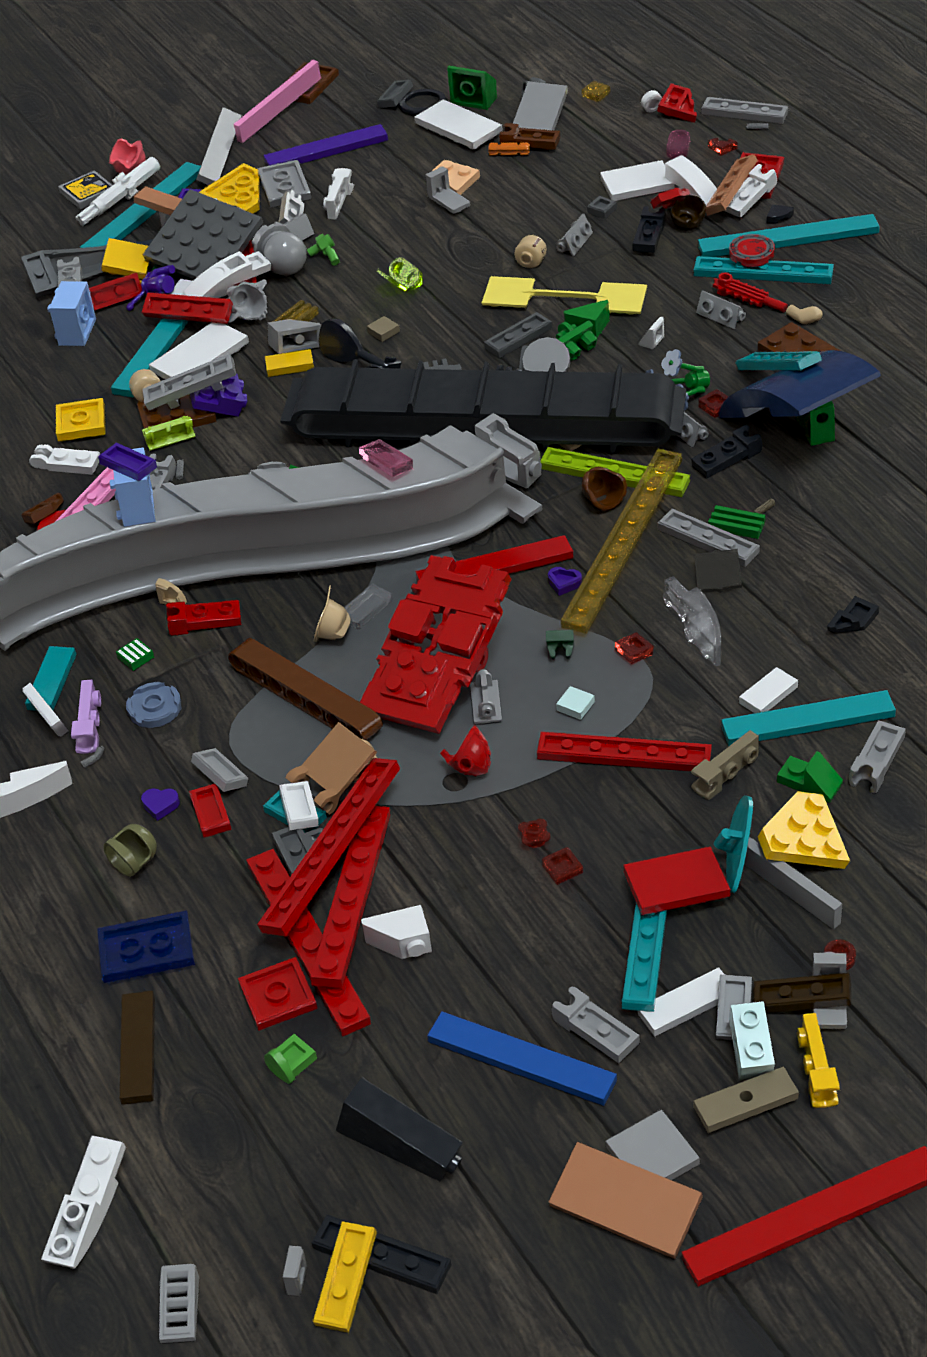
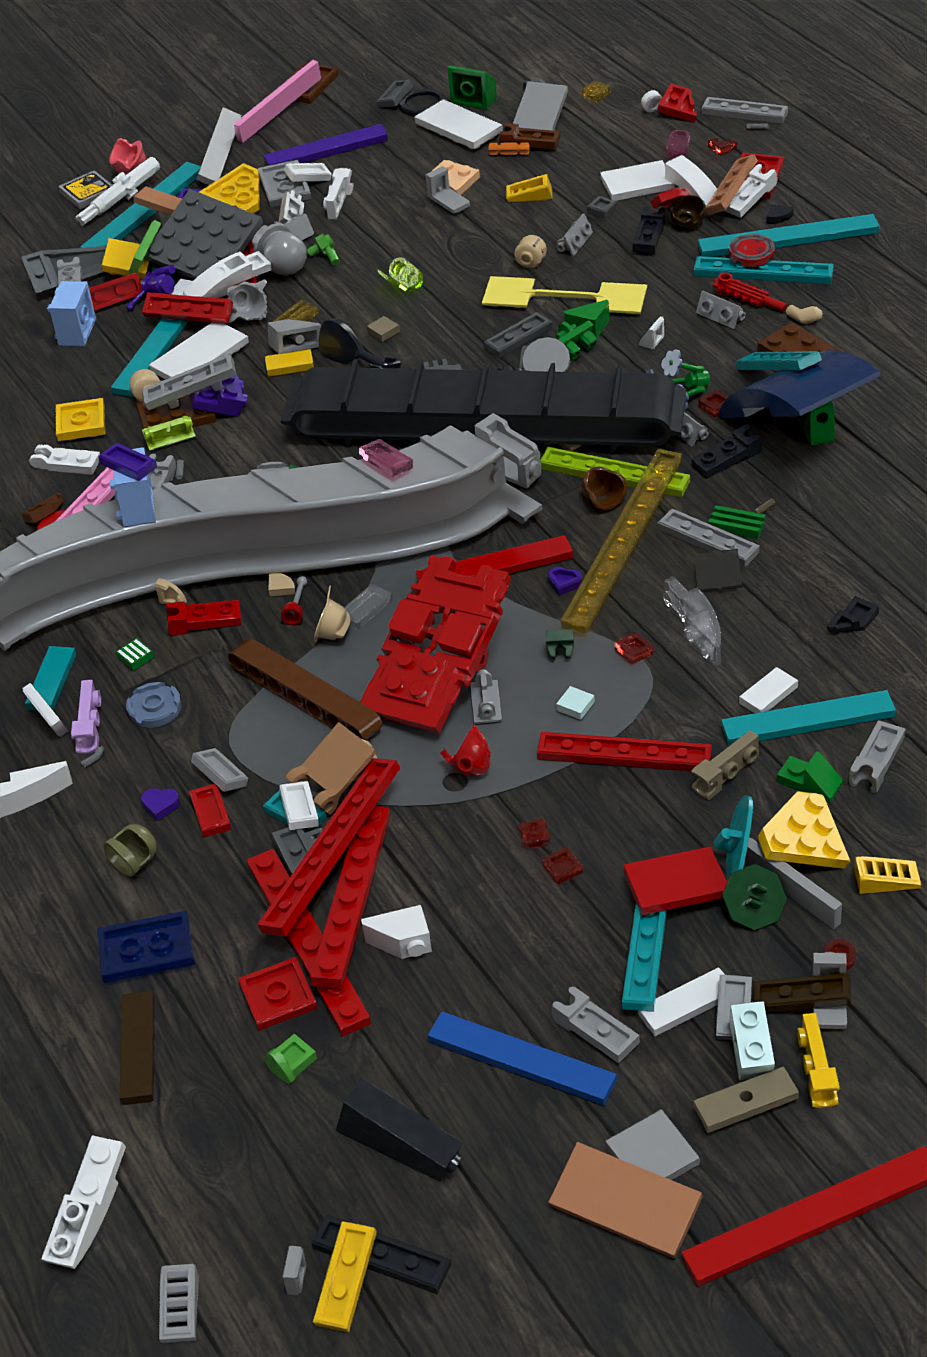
none -> bright green tile [129,220,161,274]
none -> tan tile [269,573,296,597]
none -> red hinge [281,576,307,625]
none -> white tile [284,163,332,182]
none -> yellow slope [506,174,552,202]
none -> dark green piece [721,864,787,931]
none -> yellow slope [854,857,921,894]

